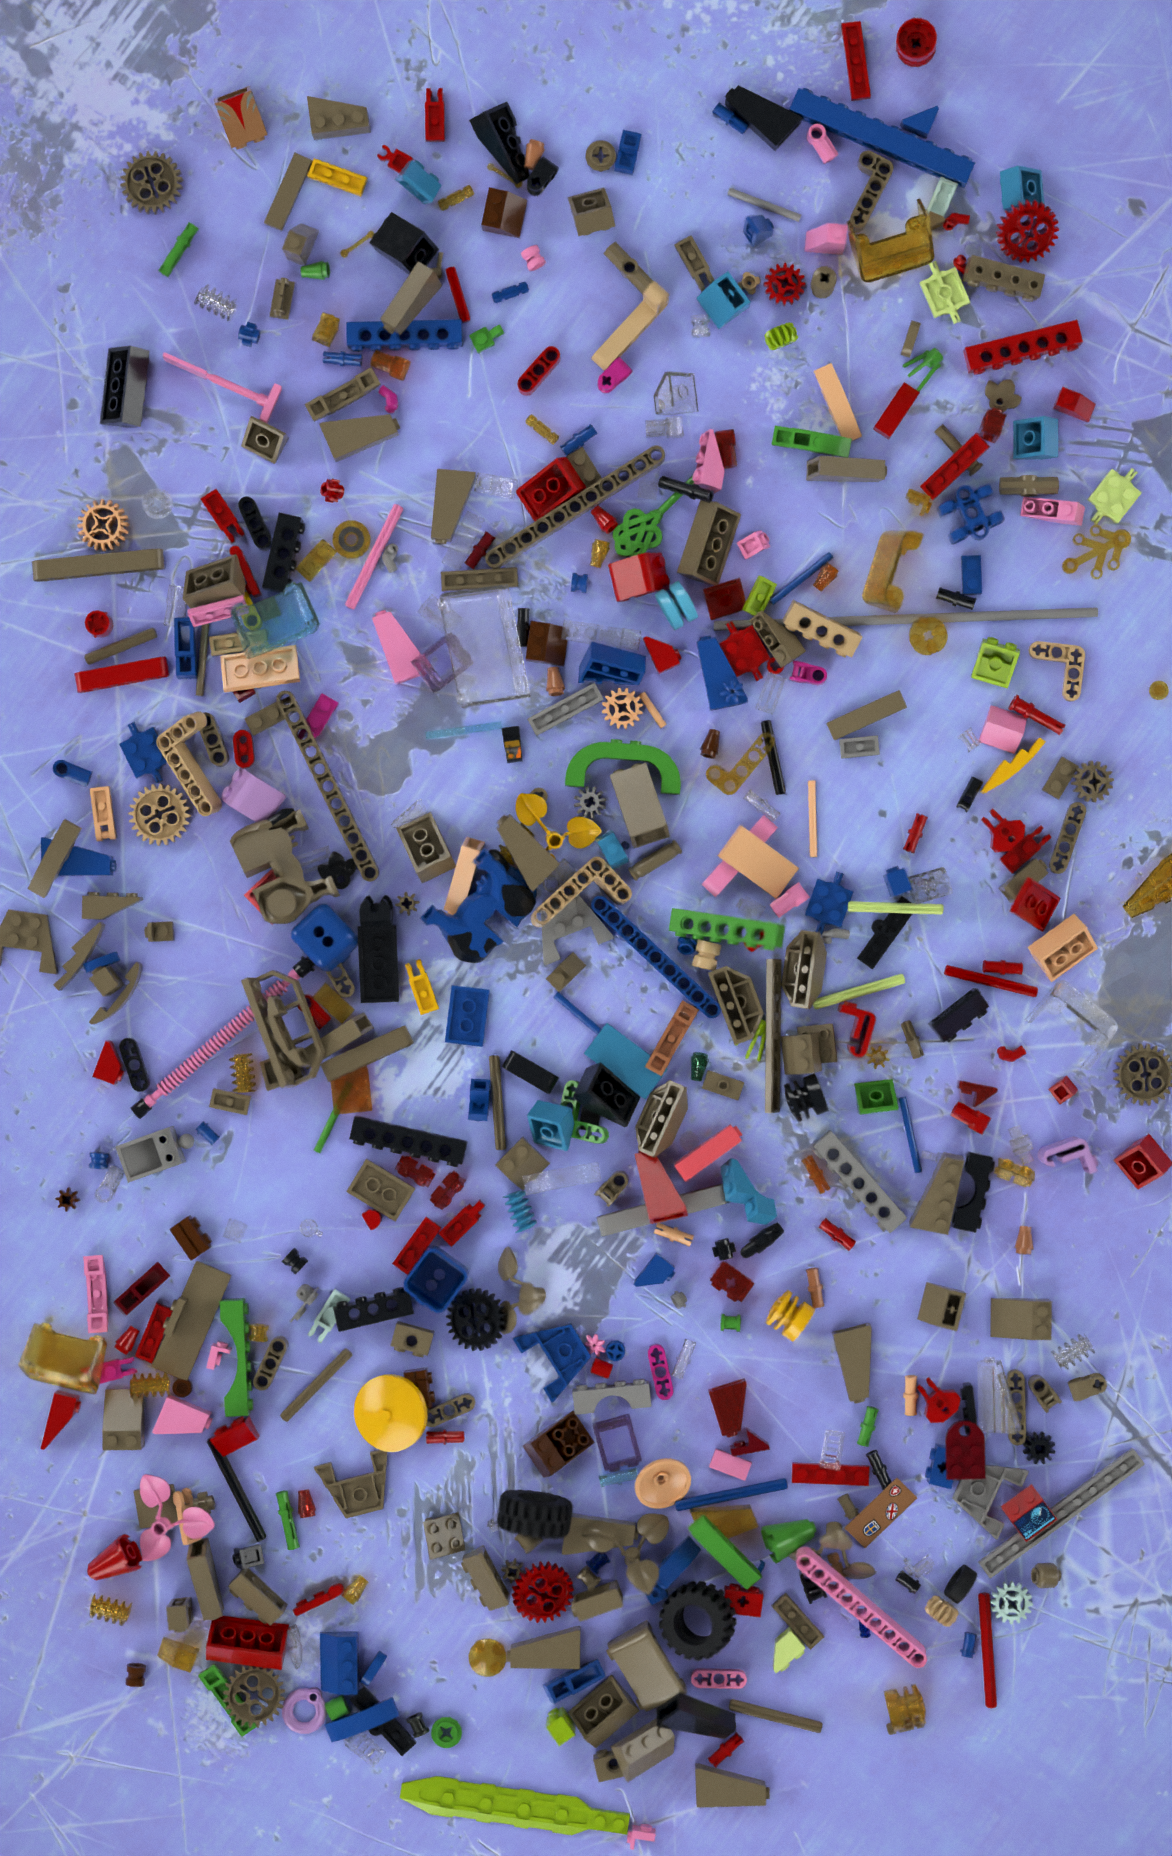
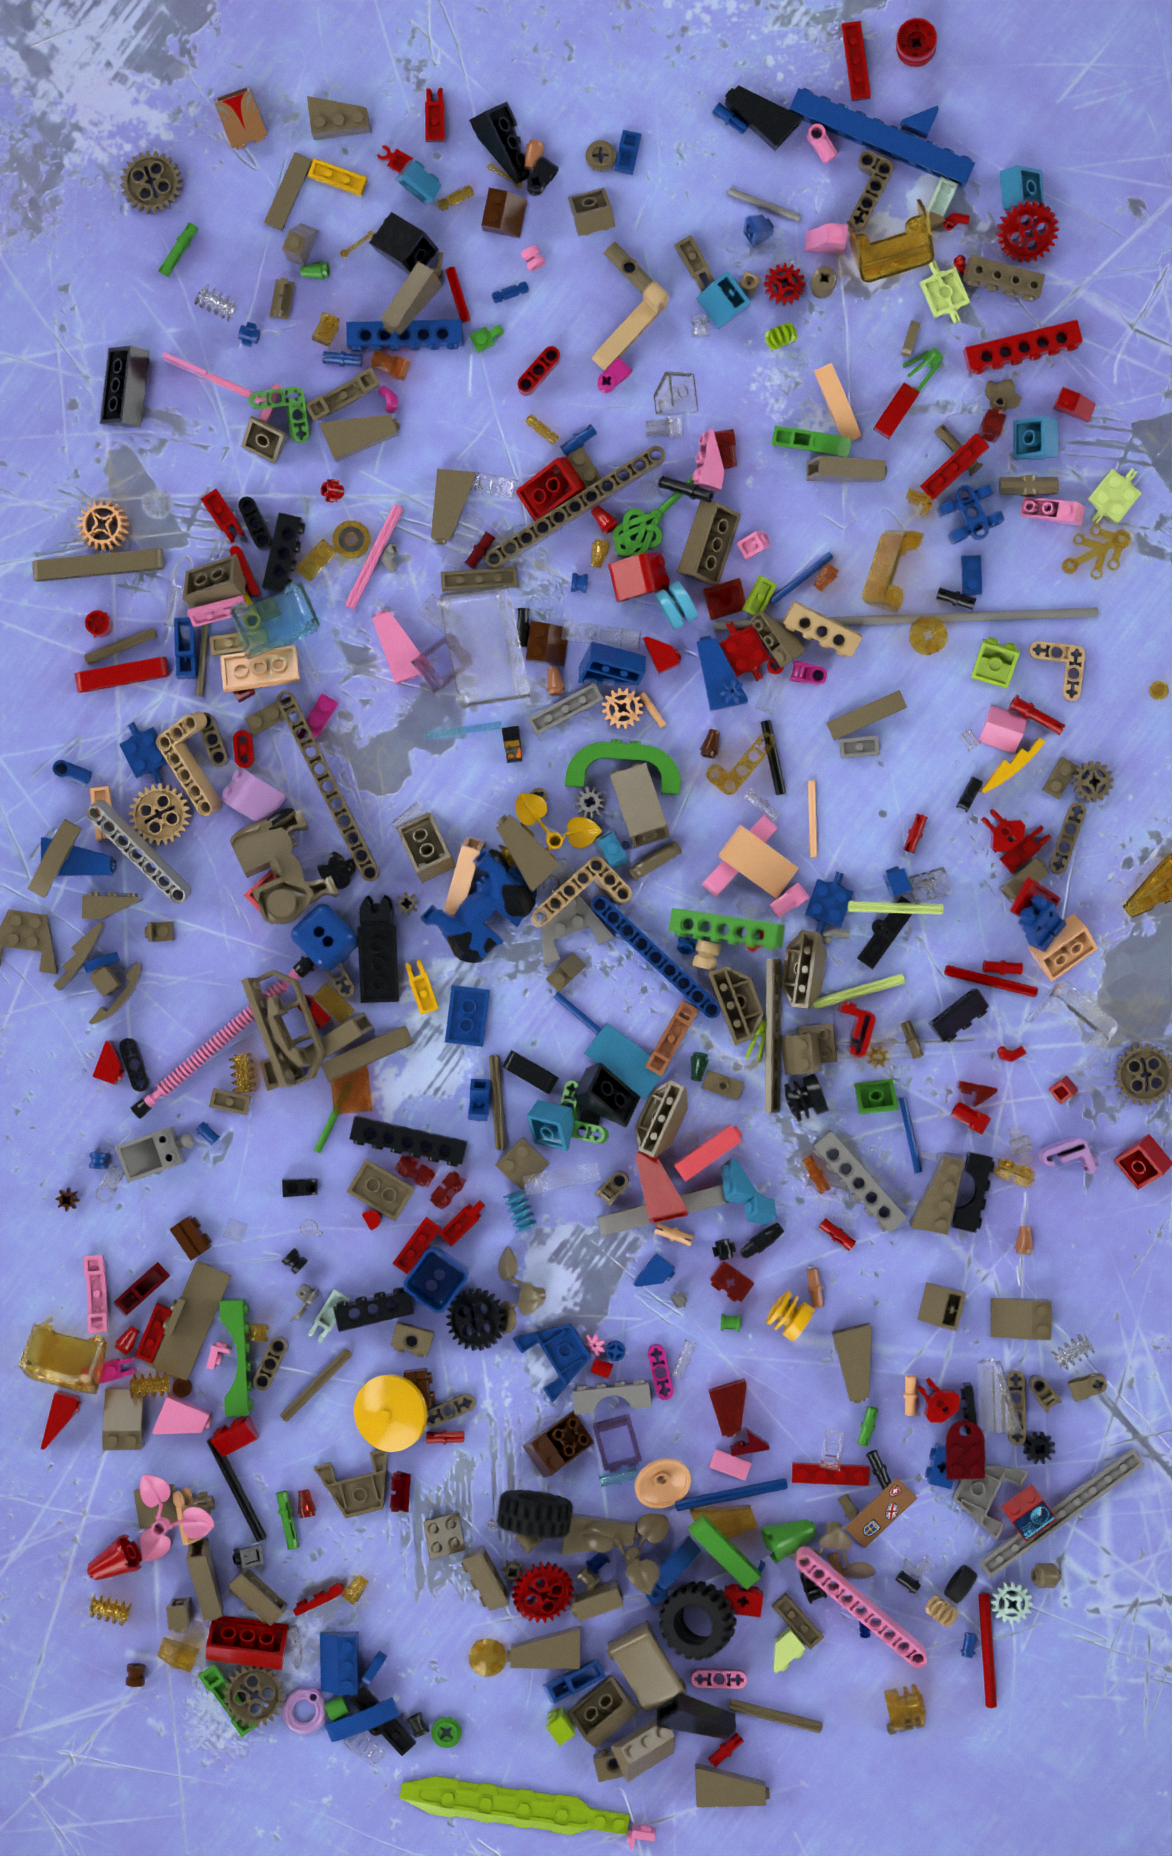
none -> light grey beam [86,800,191,904]
none -> bright green beam [248,387,309,443]
none -> black leg [282,1178,318,1197]
none -> dark red hinge [389,1471,411,1512]
none -> blue hips [1018,894,1066,952]

